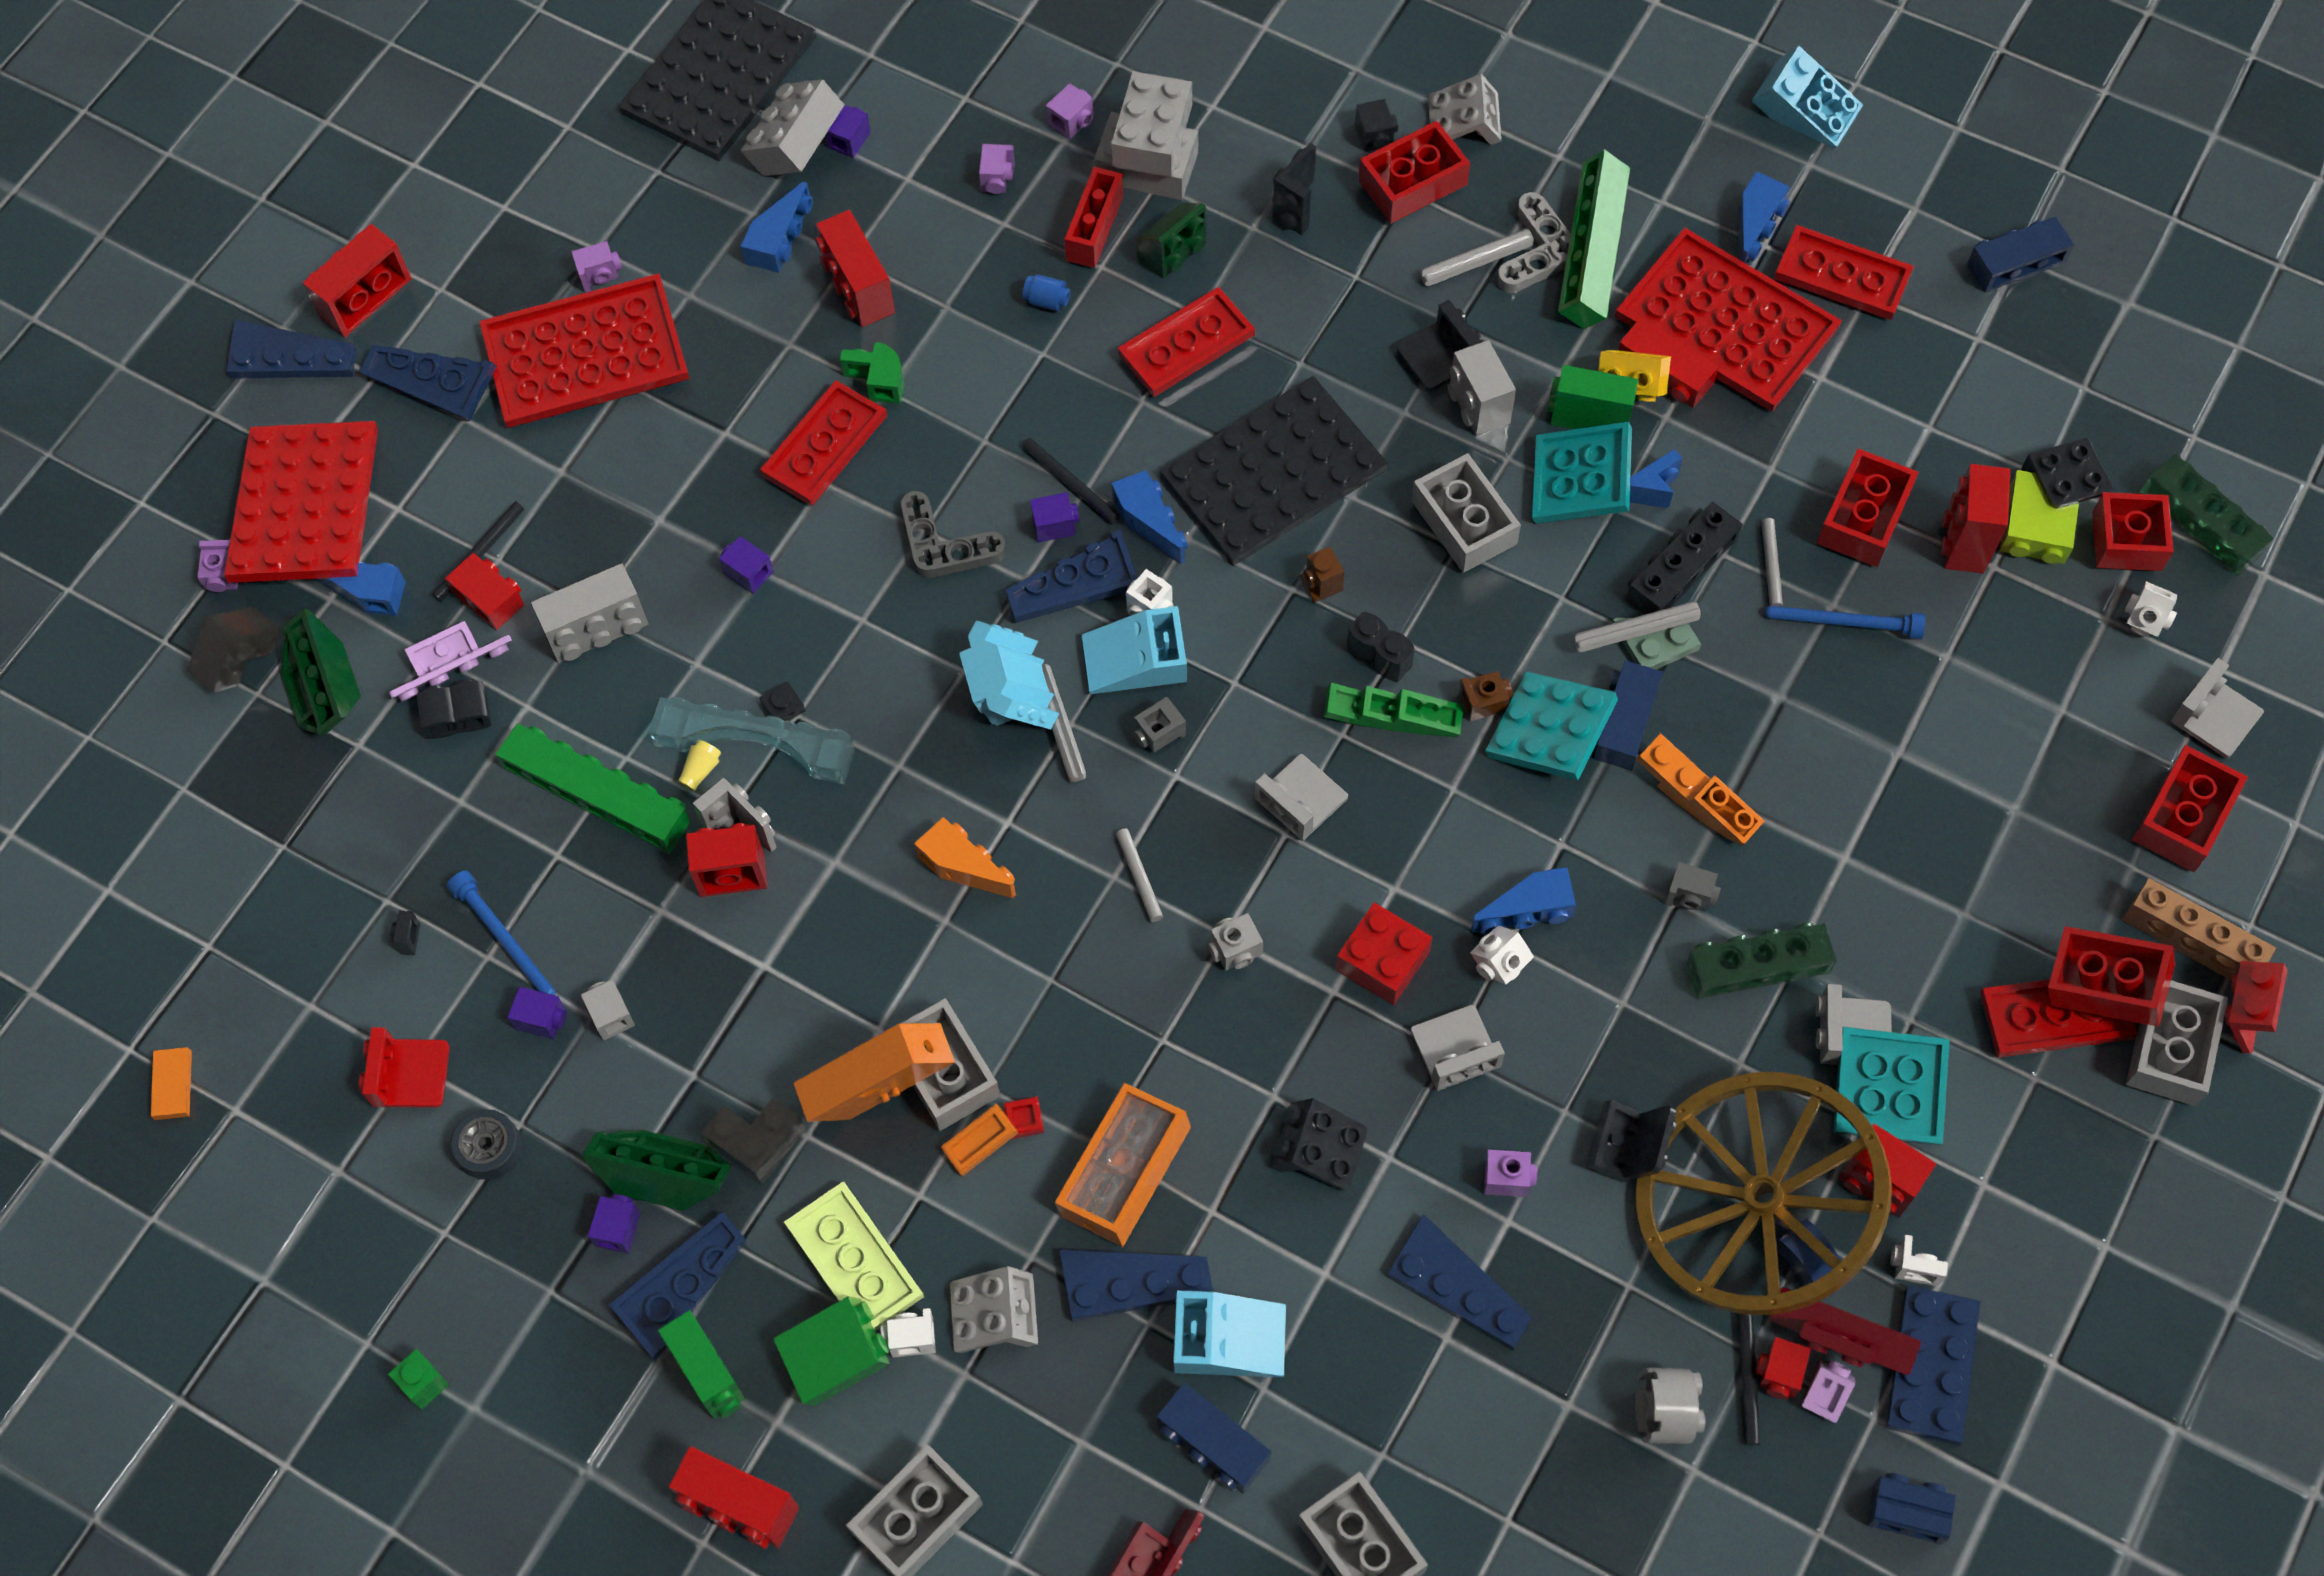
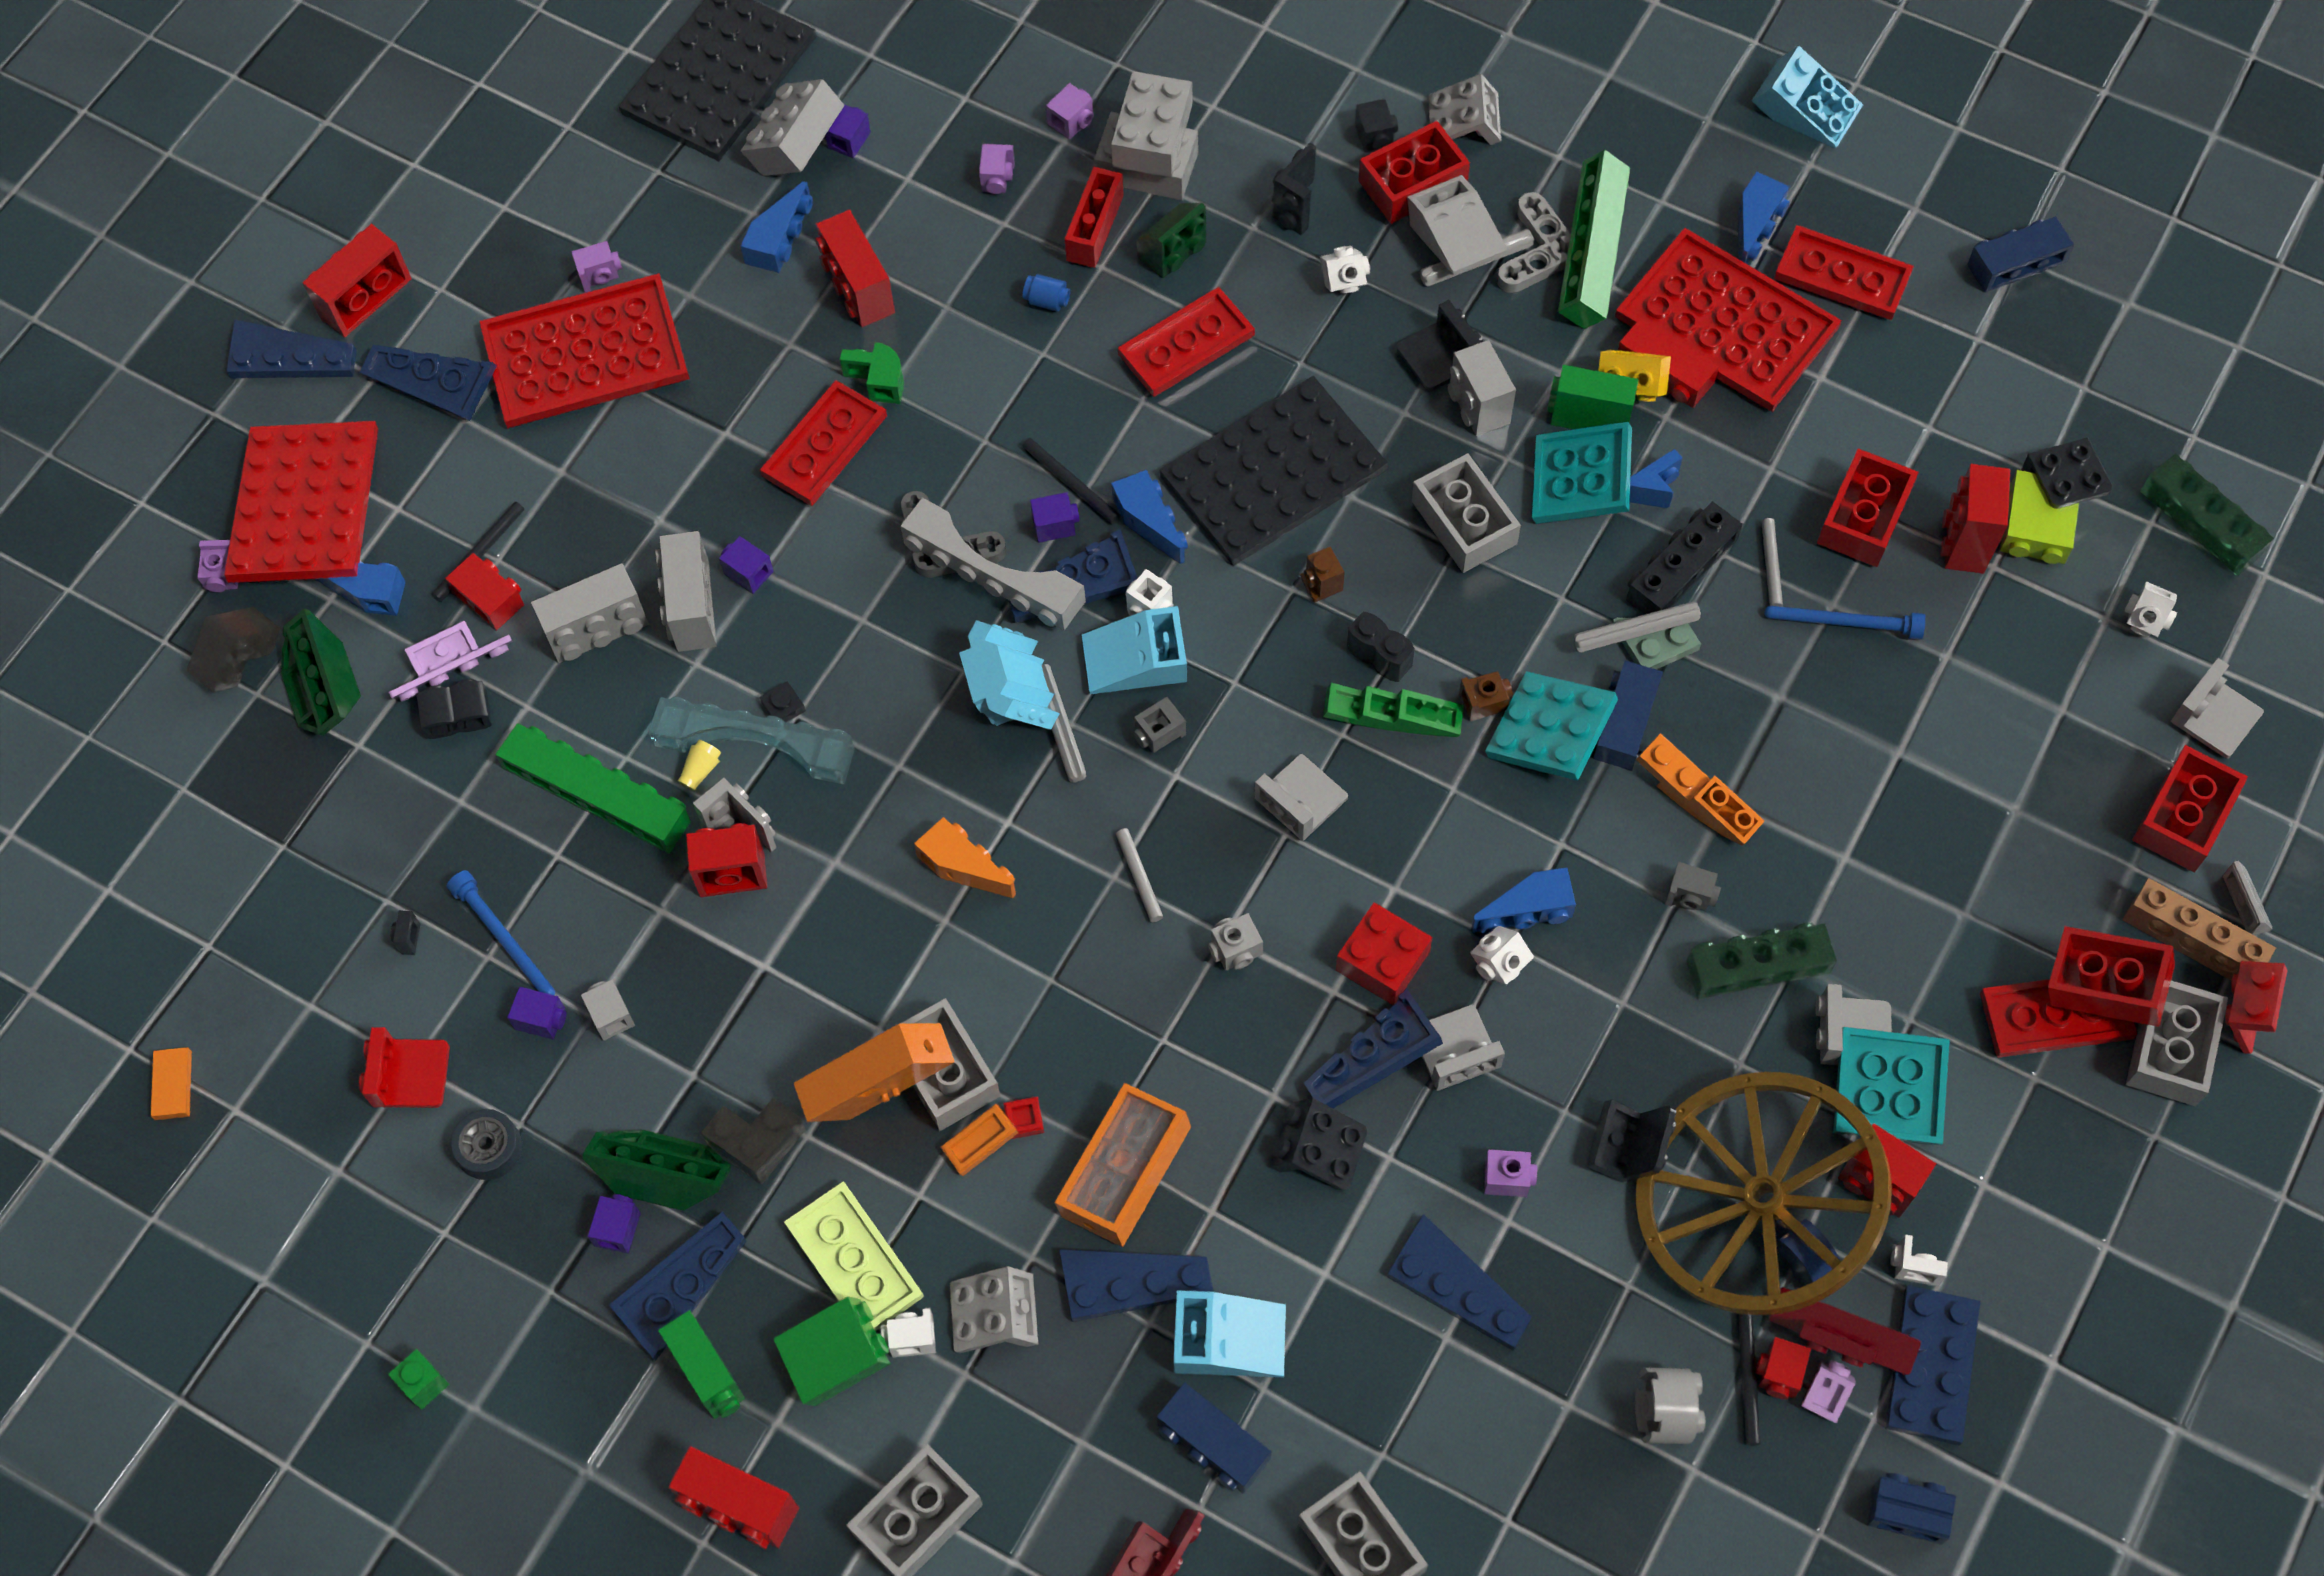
red brick [2092,492,2174,571] -> none
none -> light grey brick [655,531,717,652]
none -> light grey arch [900,498,1086,630]
none -> dark blue wing [1304,989,1443,1108]
none -> white brick [1320,246,1370,293]
none -> light grey slope [1408,175,1508,275]
none -> light grey slope [2223,861,2273,935]

